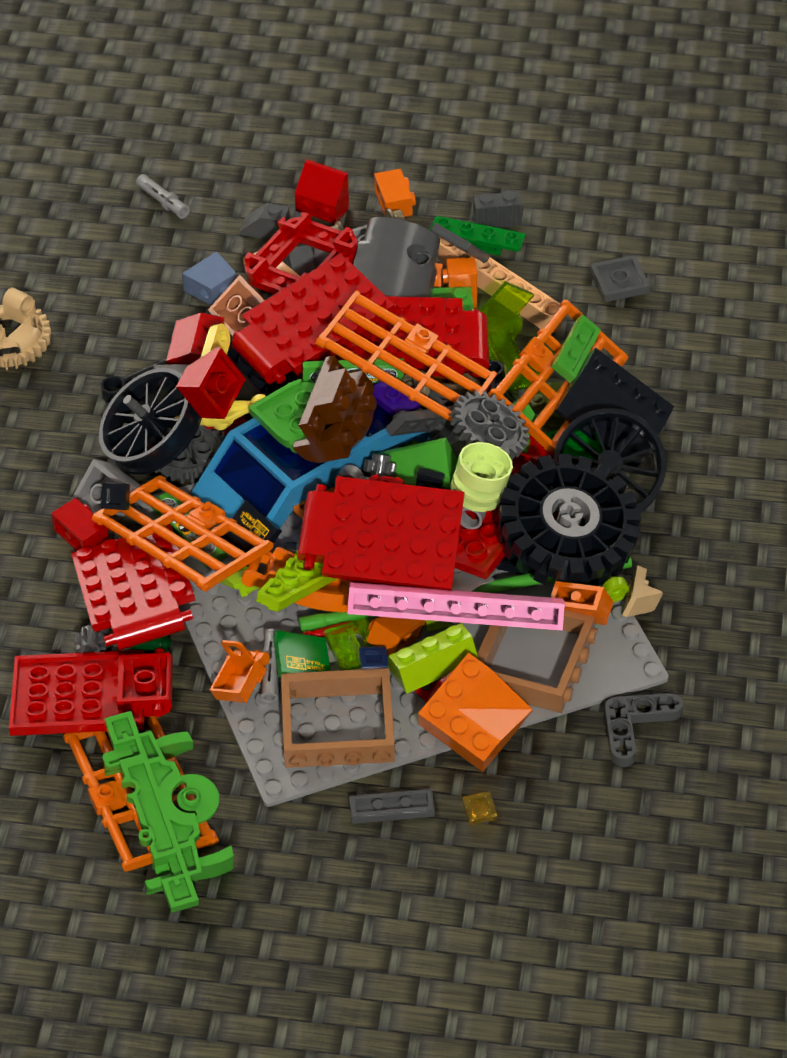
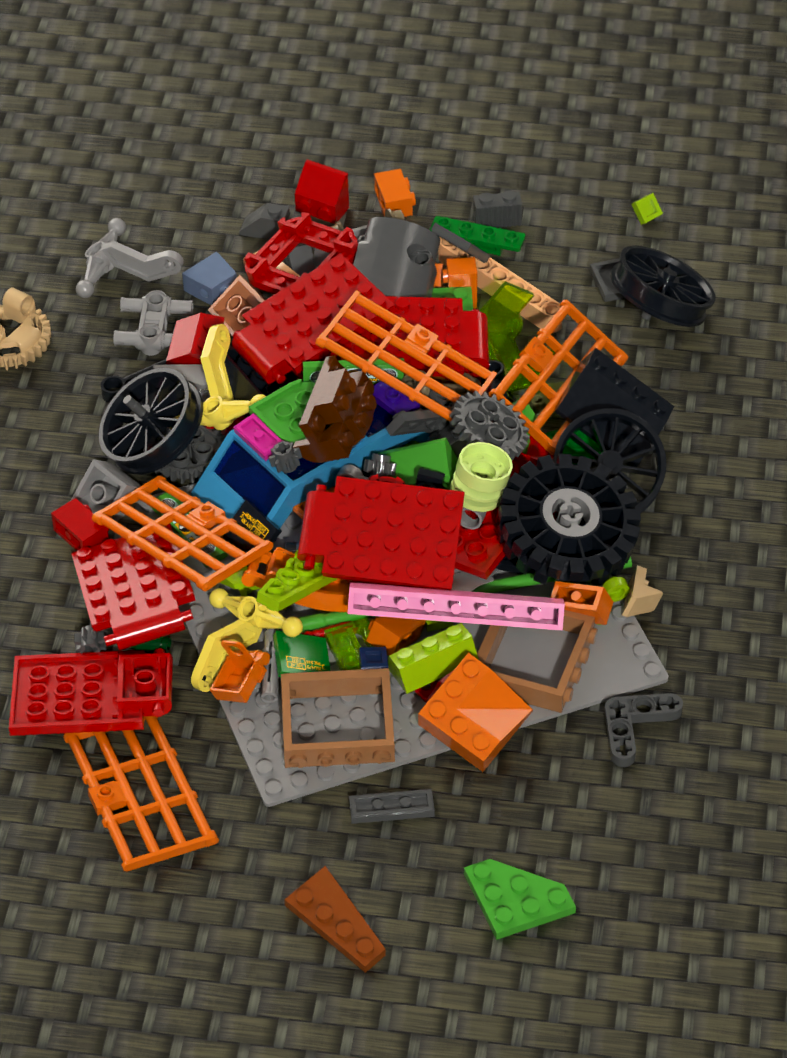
black tile [101,482,130,510] -> none
bright green piece [102,711,234,913] -> none
light grey pin [136,174,190,219] -> none
red slope [176,347,246,419] -> none
clear yellow plate [463,791,497,825] -> none
bright green plate [551,314,601,383] -> none
none -> light grey piece [75,218,184,298]
none -> light grey piece [113,290,193,356]
none -> light yellow piece [191,588,303,692]
none -> dark pink plate [233,413,283,461]
none -> dark grey gear [269,441,302,473]
none -> dark orange wing [285,866,386,973]
none -> bright green plate [464,859,576,940]
none -> black wheel [610,246,716,327]
none -> lime plate [631,193,663,225]

